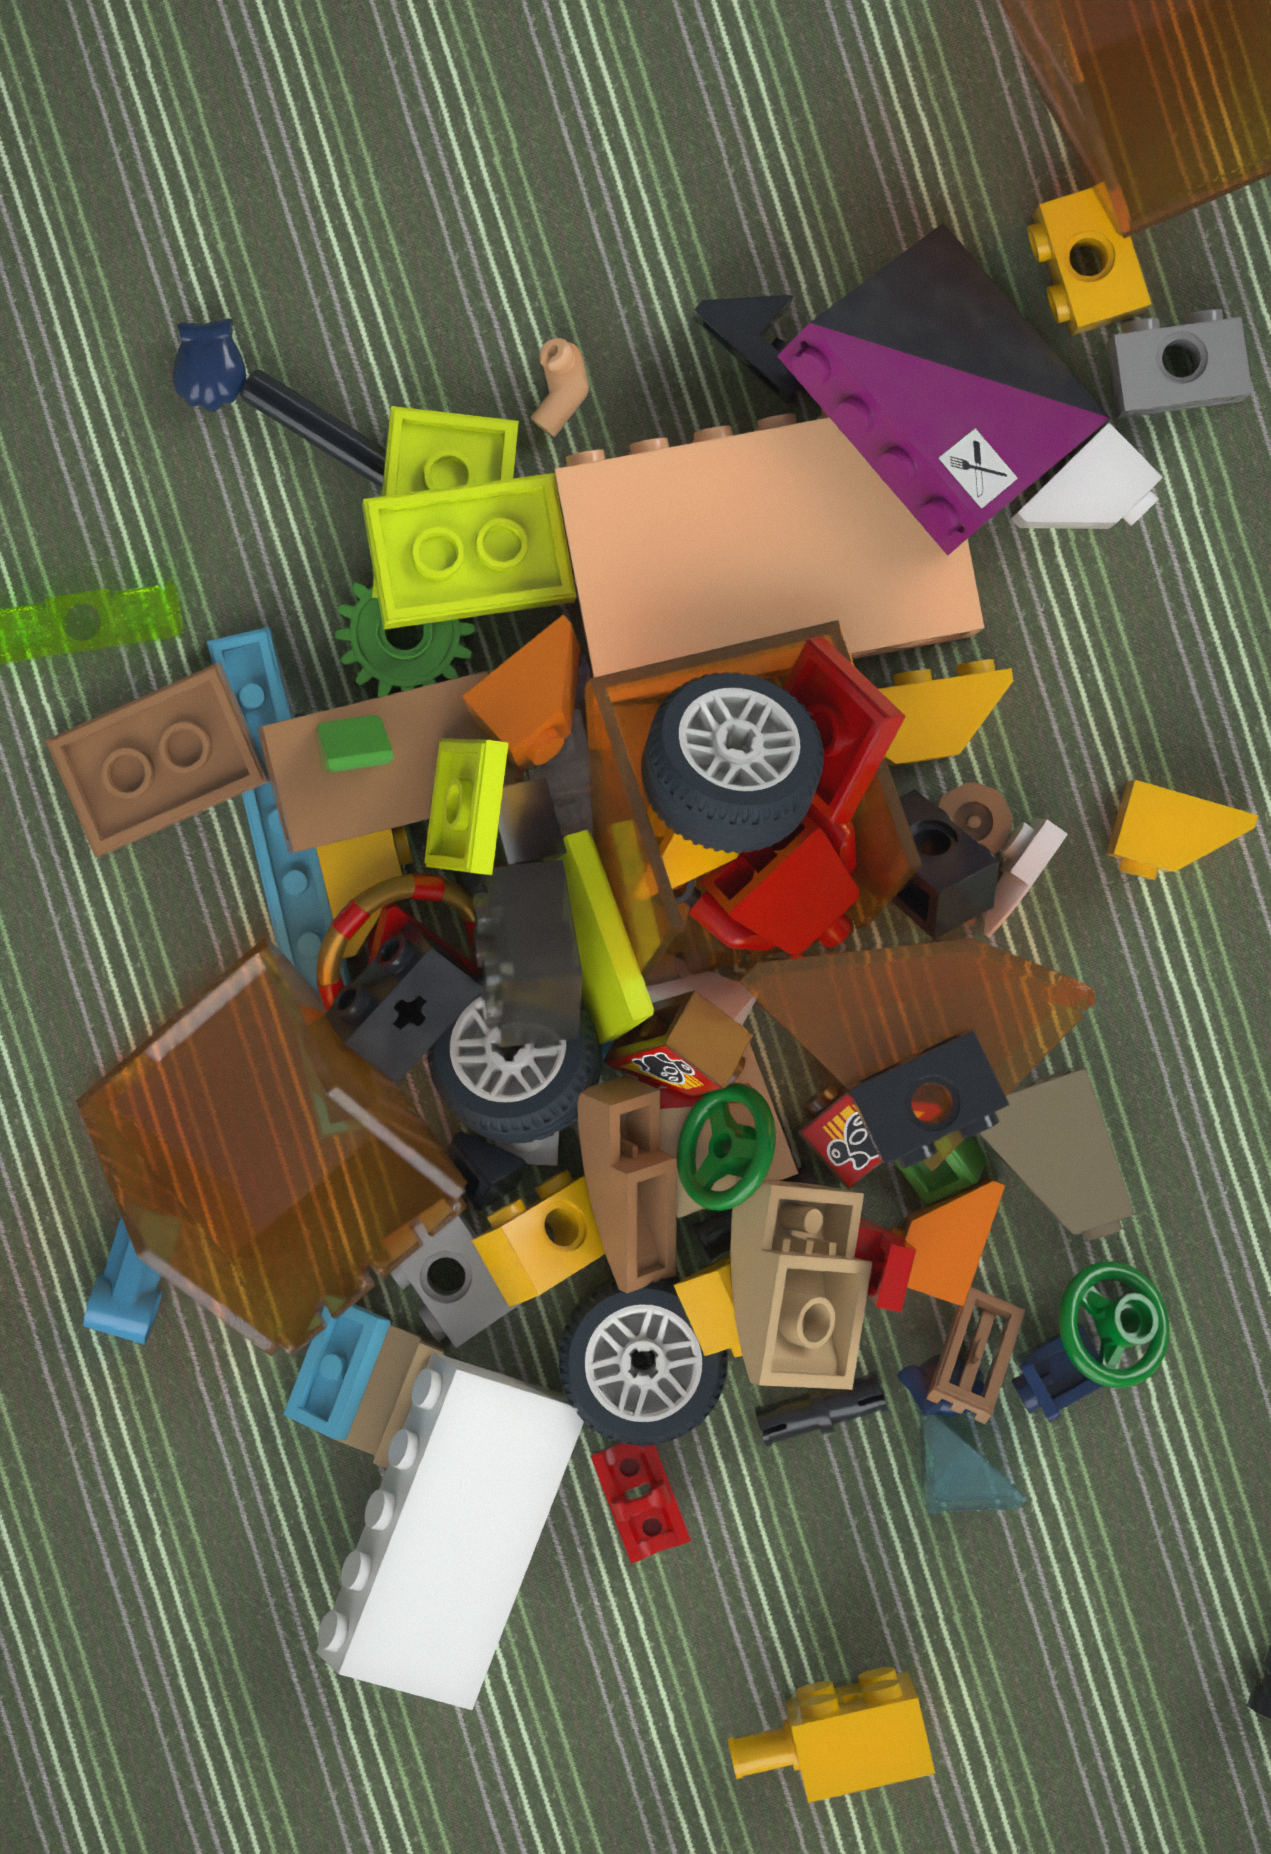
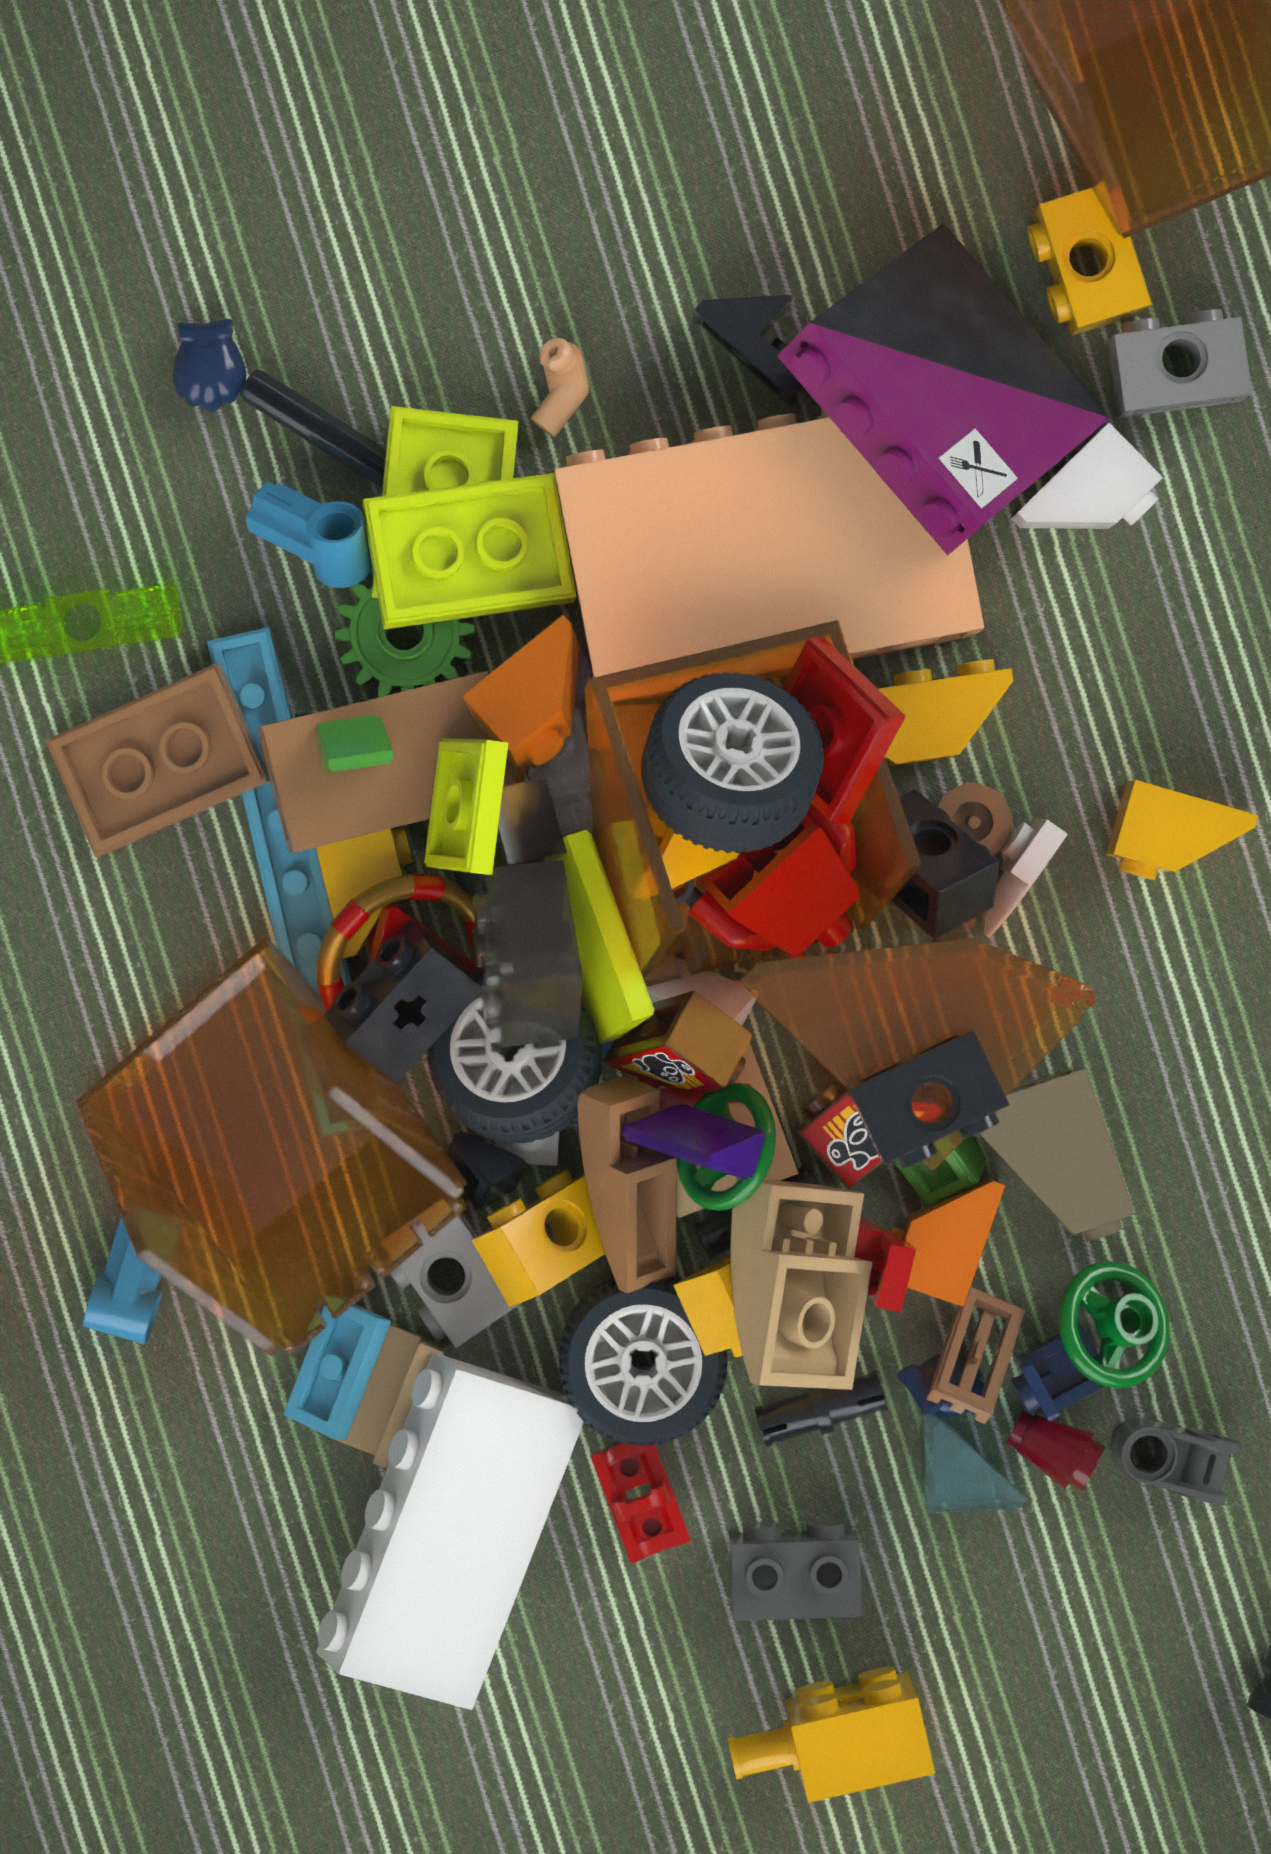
none -> dark azure piece [246,481,371,588]
none -> dark purple slope [621,1104,765,1179]
none -> dark grey brick [729,1520,862,1621]
none -> dark red cone [1006,1410,1106,1492]
none -> dark grey piece [1110,1417,1241,1505]

